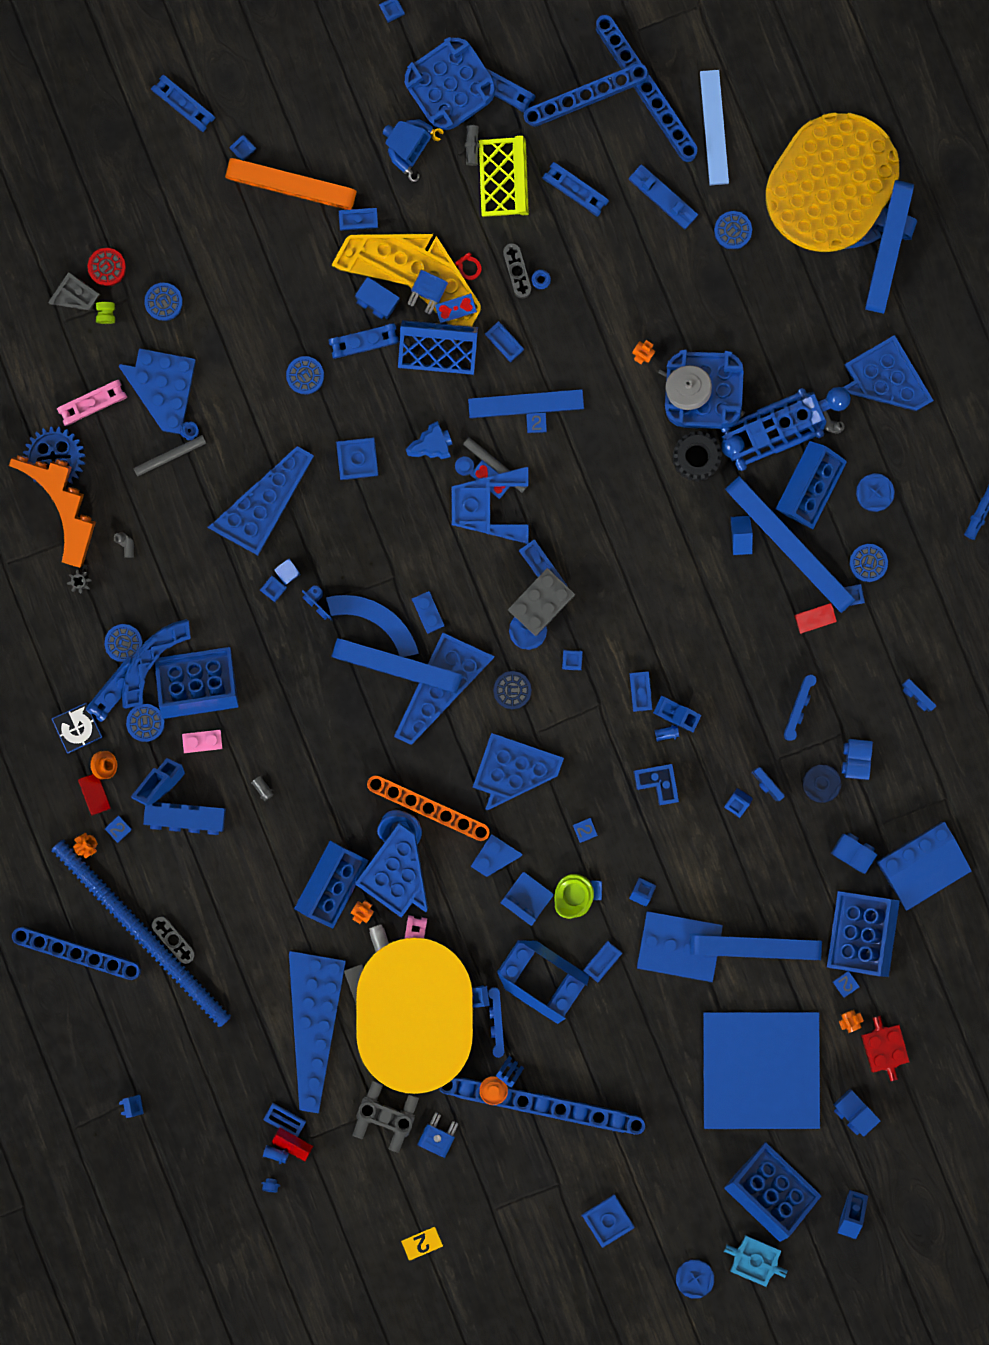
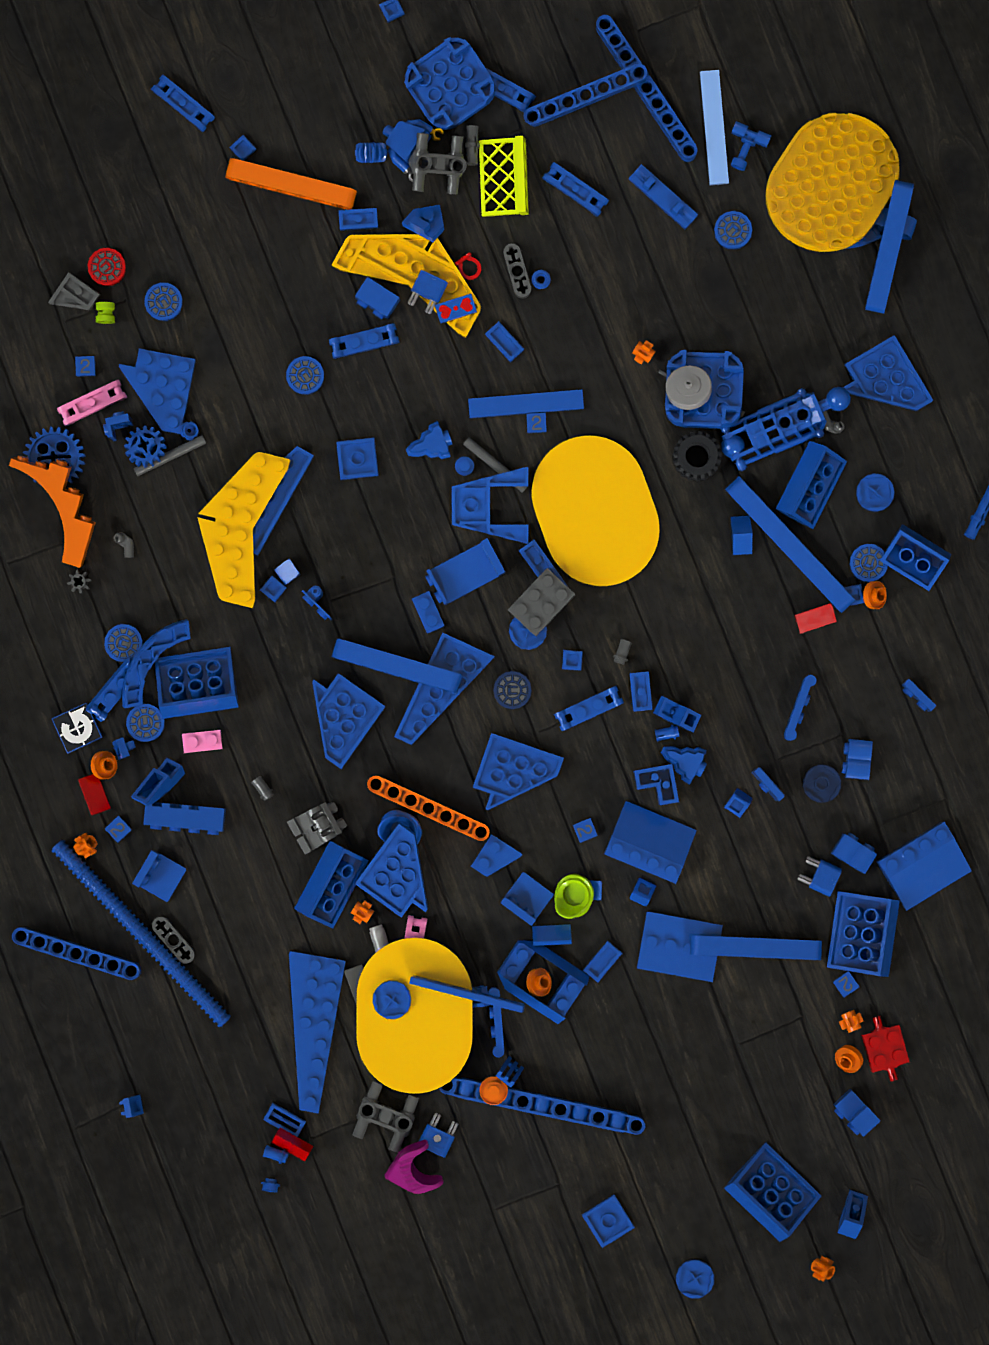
blue tile [326,595,419,657] -> none
blue fence [398,320,478,375] -> none
yellow sticker [401,1227,443,1261] -> none
tile [470,460,510,499] -> none
blue tile [703,1012,820,1129] -> none
dark azure plate [724,1235,788,1287] -> none
none -> blue tile [75,356,96,377]
none -> blue bracket [103,411,134,441]
none -> blue tile [112,738,136,760]
none -> blue gear [124,425,167,468]
none -> blue bracket [132,850,186,902]
none -> yellow wing [197,452,291,608]
none -> dark grey hips [287,802,347,855]
none -> blue wing [312,673,386,769]
none -> blue gear [355,142,387,163]
none -> blue tile [373,981,411,1019]
none -> magenta animal [384,1140,444,1194]
none -> blue plate [402,205,444,242]
none -> dark grey piece [409,133,467,194]
none -> blue tile [409,975,525,1013]
none -> blue panel [425,538,505,605]
none -> orange plate [526,968,552,997]
none -> yellow tile [532,436,659,586]
none -> blue tile [532,924,572,946]
none -> blue plate [554,686,624,731]
none -> blue slope [604,801,697,884]
none -> dark grey pin [613,639,632,665]
none -> blue rock [661,747,707,785]
none -> blue bar [731,121,771,171]
none -> blue piece [798,857,842,897]
none -> orange gear [811,1256,835,1282]
none -> orange plate [835,1045,863,1073]
none -> orange plate [863,581,887,609]
none -> blue slope [880,524,951,591]

